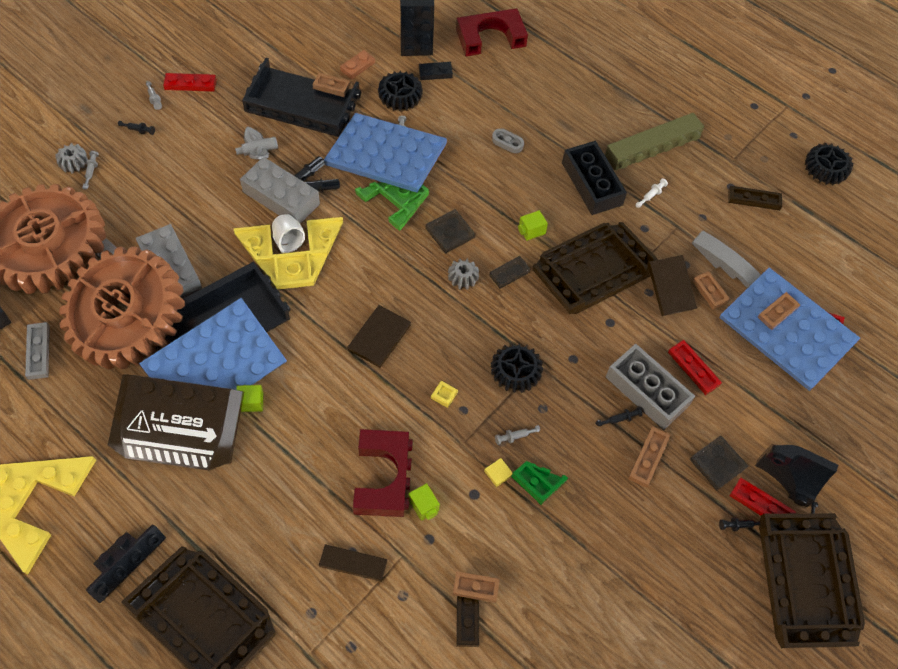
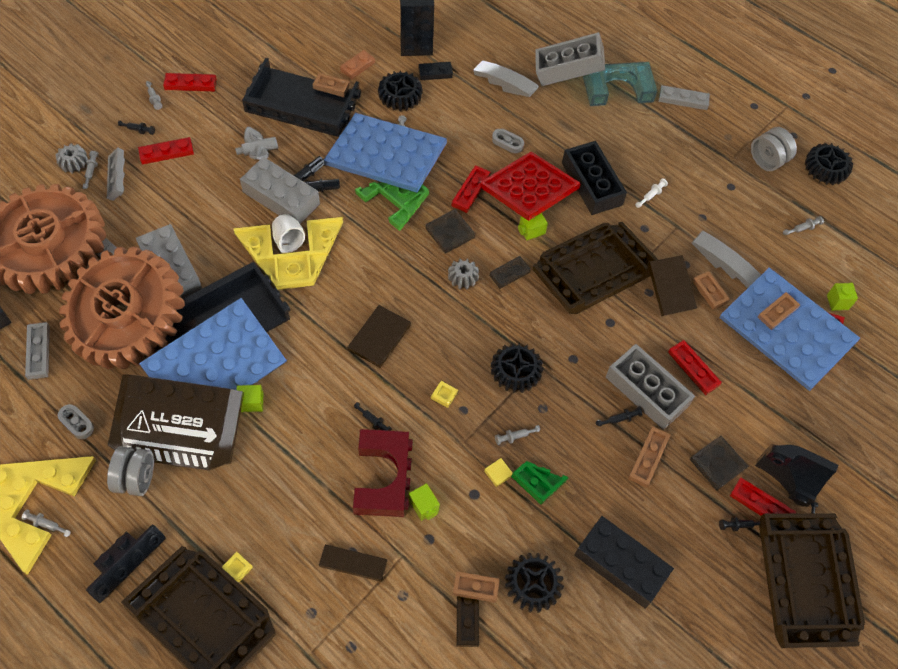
dark red arch [456,8,528,57] -> none
olive brick [605,113,704,170] -> none
dark brown tile [728,186,782,211] -> none
none -> light grey piece [21,509,71,537]
none -> light grey plate [58,404,94,439]
none -> light grey plate [107,147,125,201]
none -> light grey wheel [107,446,154,496]
none -> red plate [138,137,194,165]
none -> light yellow tile [222,552,253,583]
none -> black piece [354,402,392,431]
none -> red plate [451,165,491,213]
none -> light grey slope [473,60,539,97]
none -> red plate [480,152,580,221]
none -> black gear [505,553,564,613]
none -> light grey brick [536,32,605,86]
none -> black brick [574,516,674,609]
none -> clear light blue arch [583,62,657,106]
none -> light grey plate [658,85,710,110]
none -> light grey wheel [751,127,797,171]
none -> light grey piece [783,216,824,235]
none -> lime brick [827,283,858,311]

